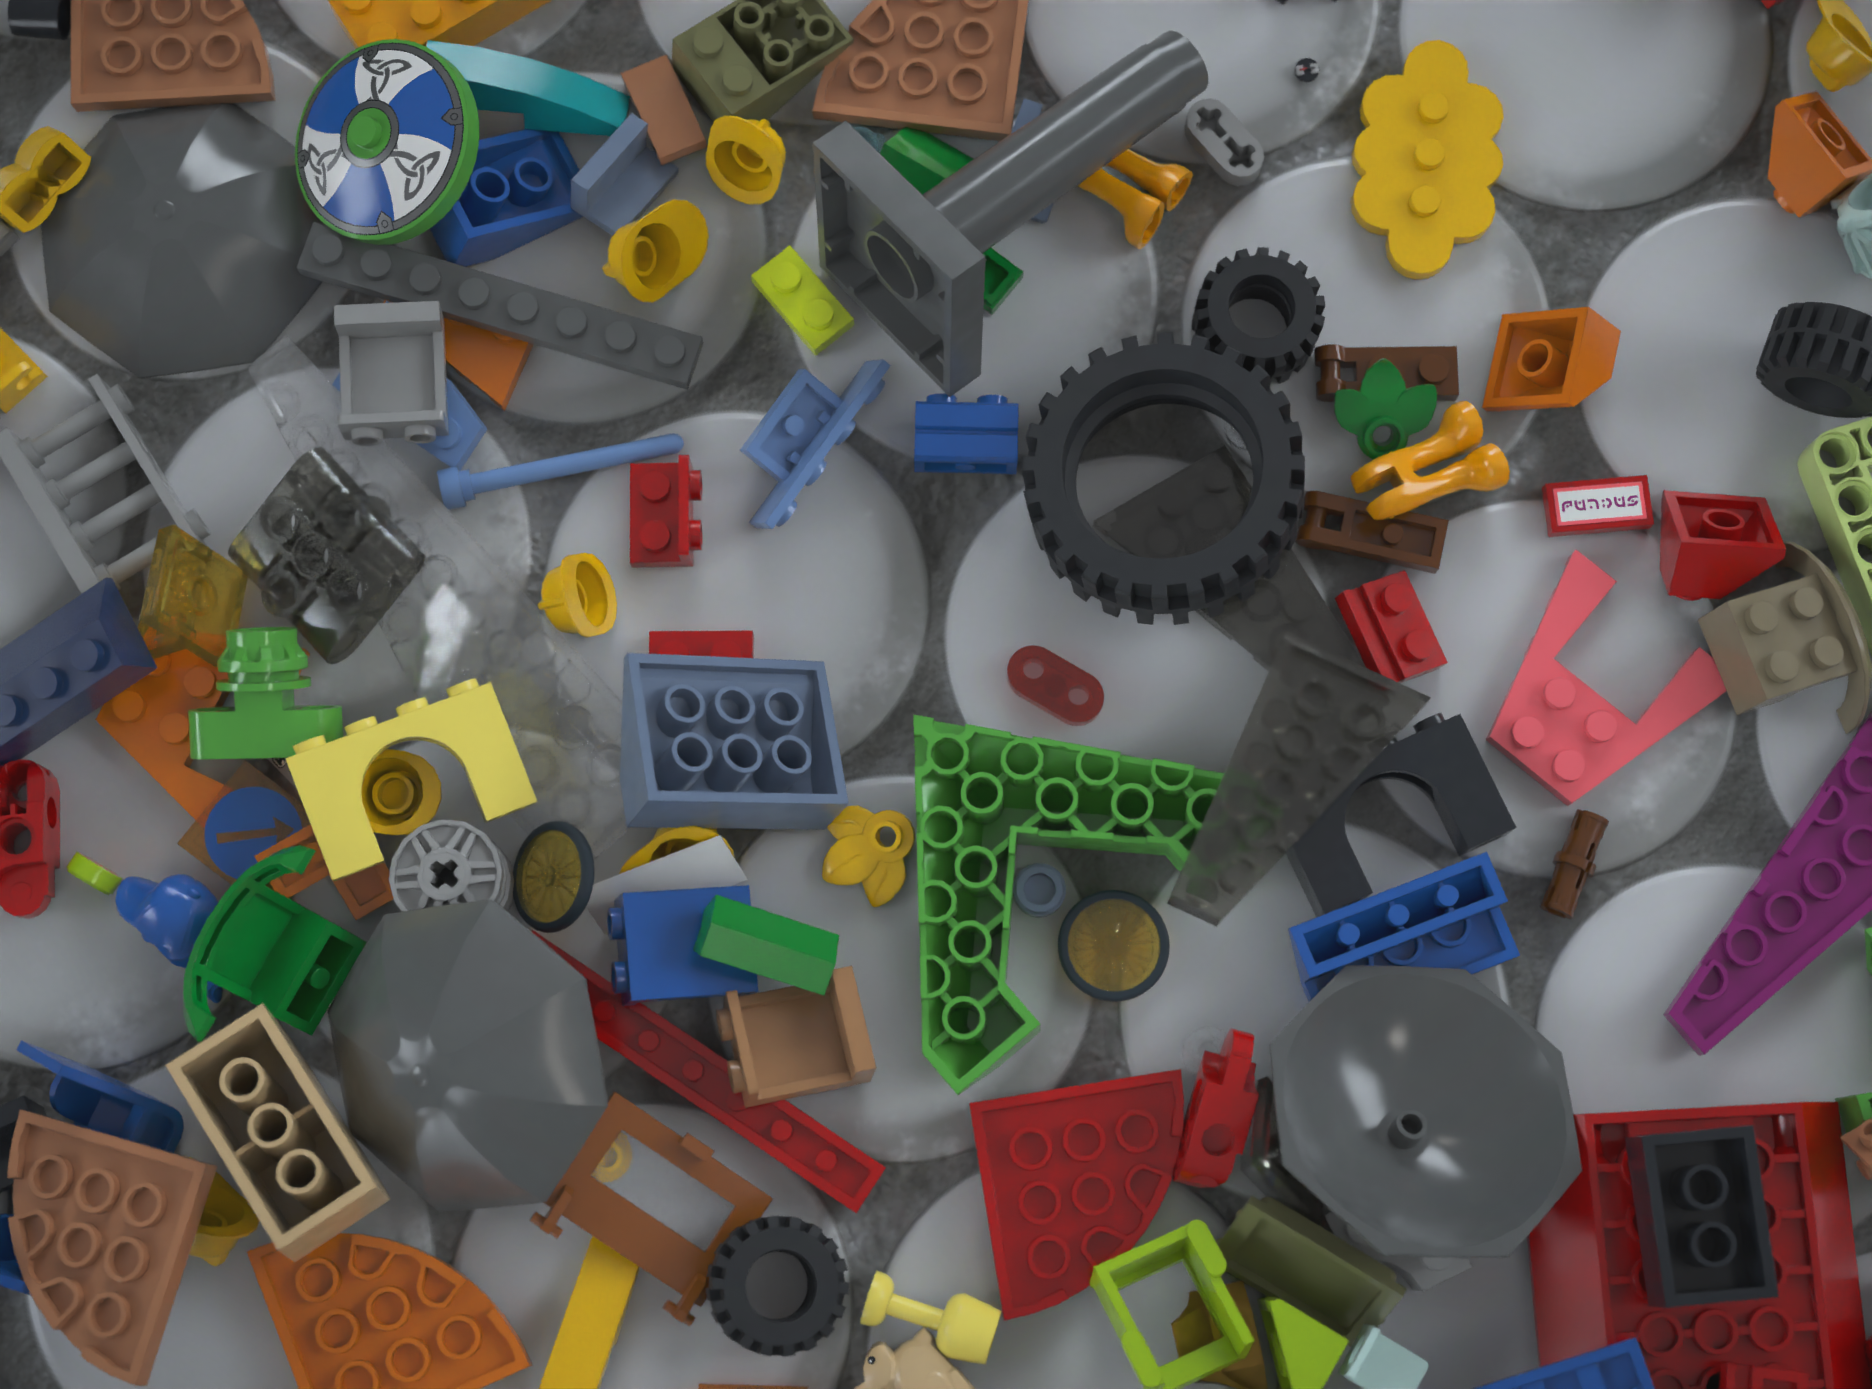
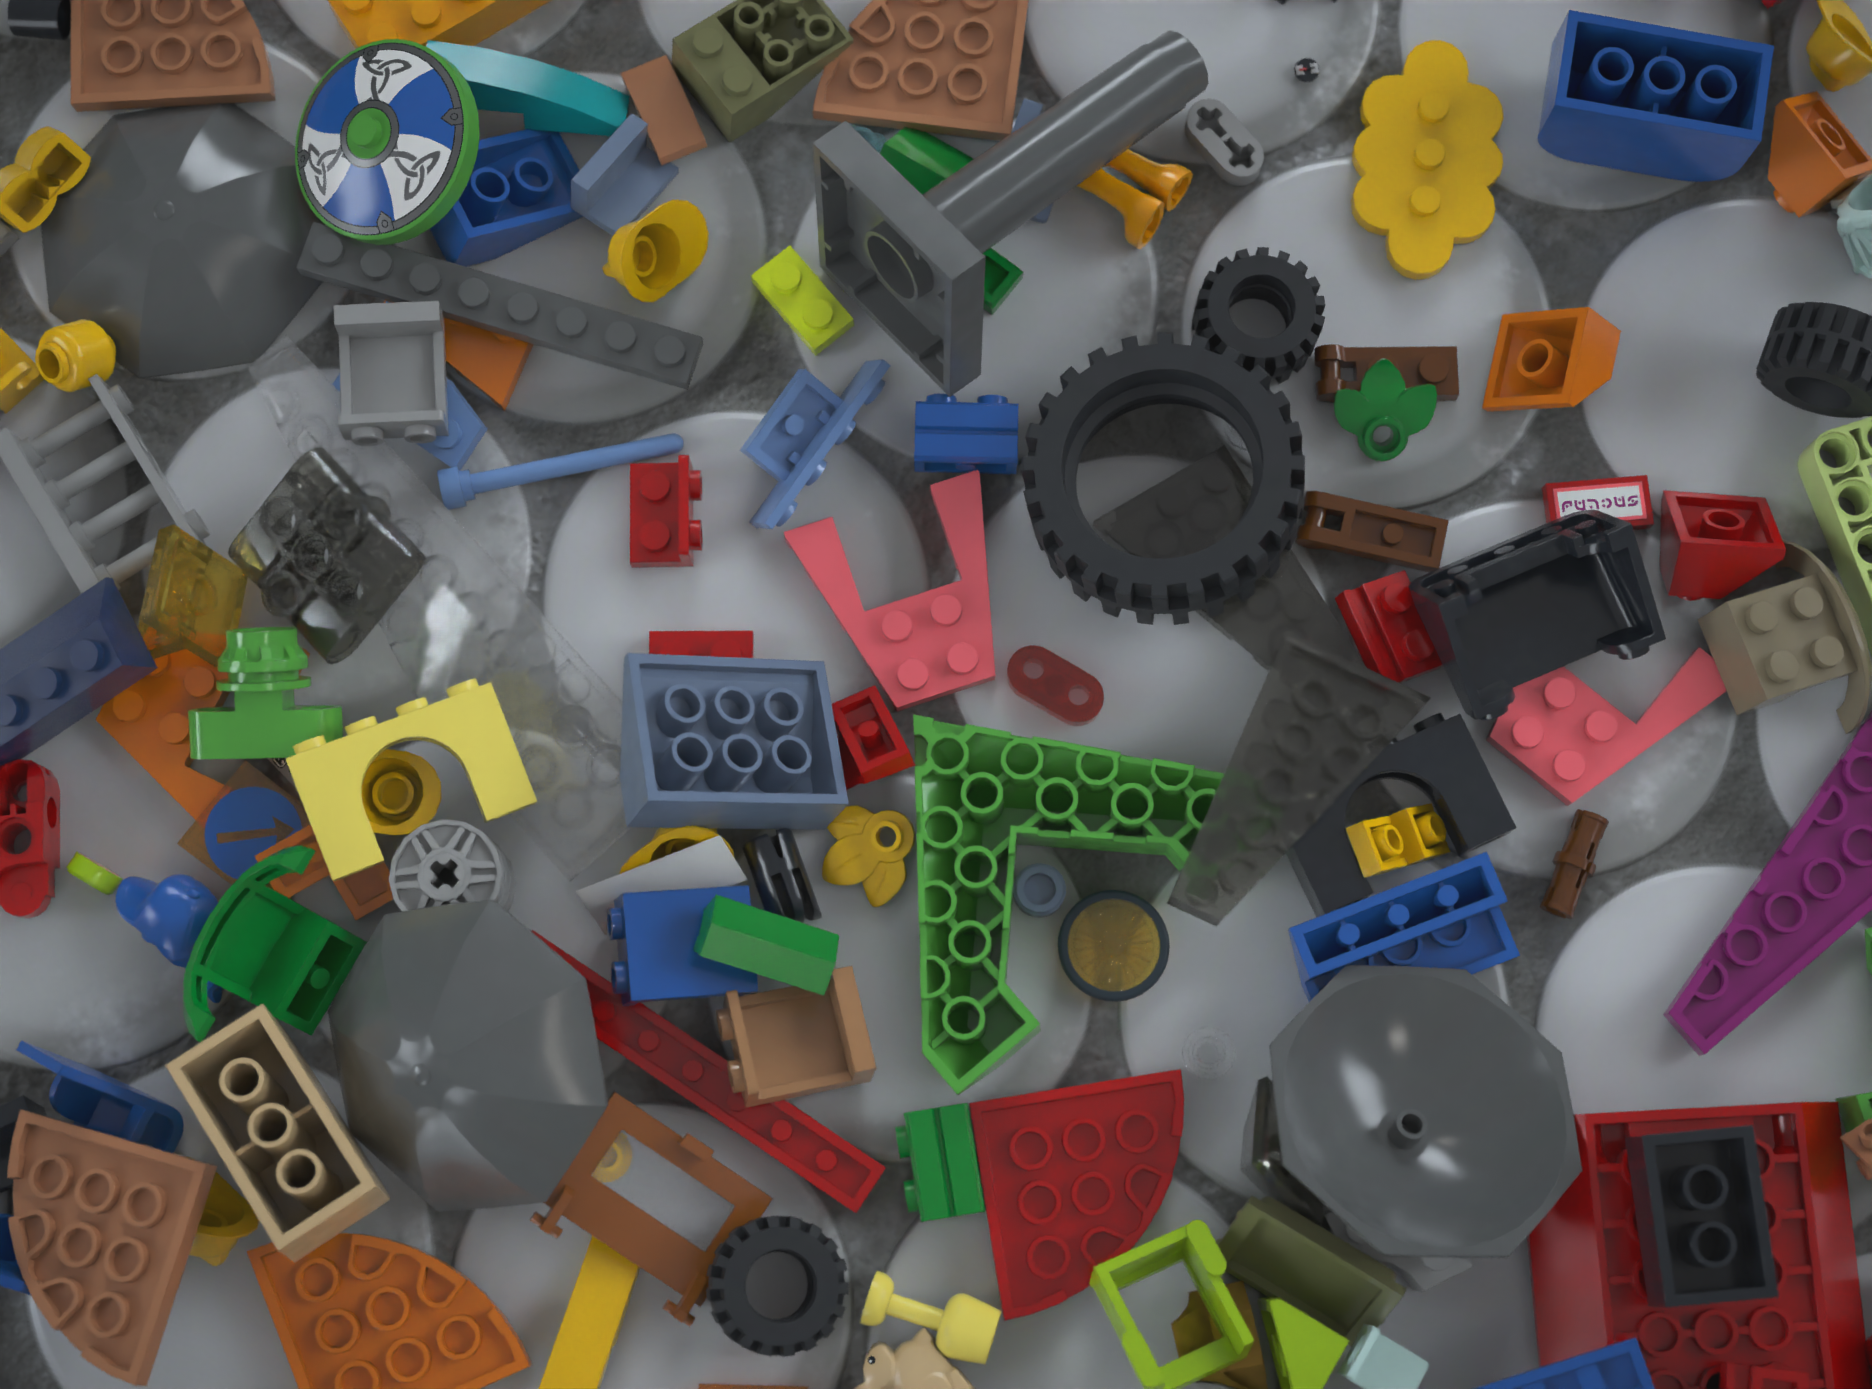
clear yellow wheel [513,821,595,933] -> none
yellow piece [537,553,617,638] -> none
yellow piece [706,115,786,204] -> none
red piece [1172,1028,1259,1188] -> none
light orange piece [1350,401,1510,520] -> none
none -> yellow head [35,319,116,392]
none -> black arm [743,828,822,923]
none -> coral wing [784,470,995,711]
none -> red slope [832,685,915,790]
none -> green brick [895,1103,985,1222]
none -> yellow slope [1345,803,1450,878]
none -> black windscreen [1408,510,1666,720]
none -> blue brick [1538,10,1774,182]

